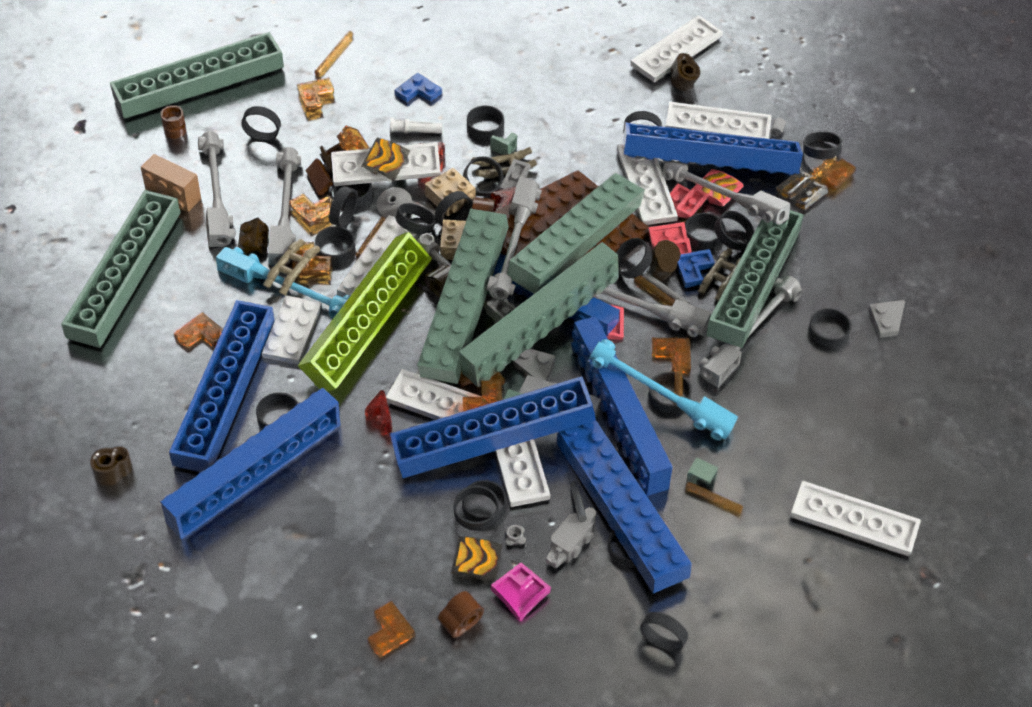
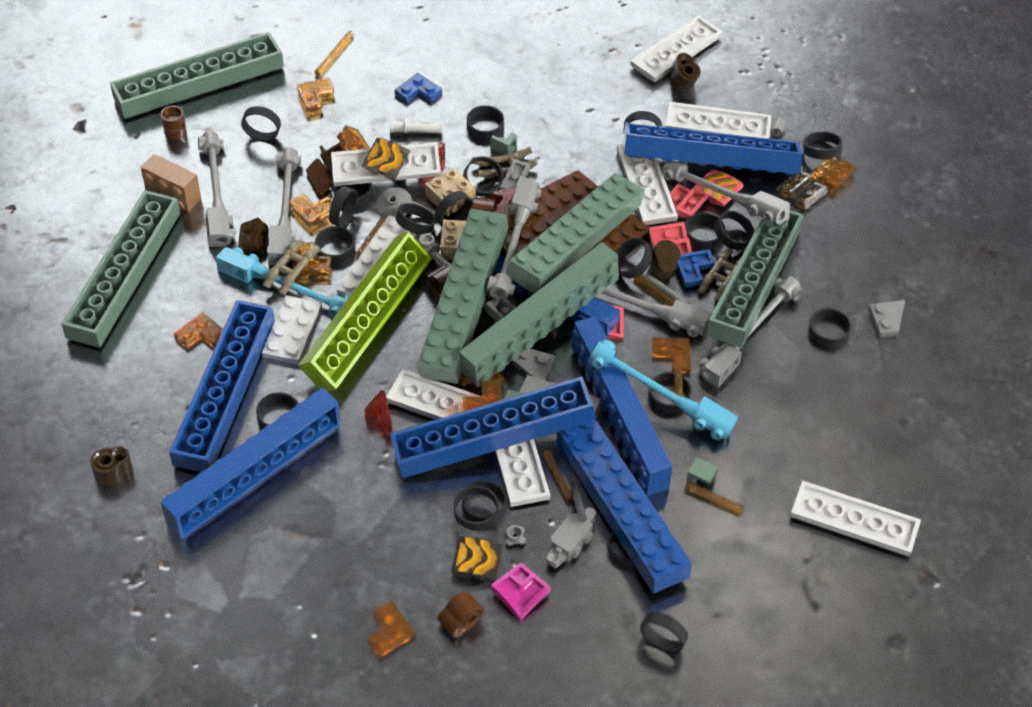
none -> clear orange bar [543,450,573,502]

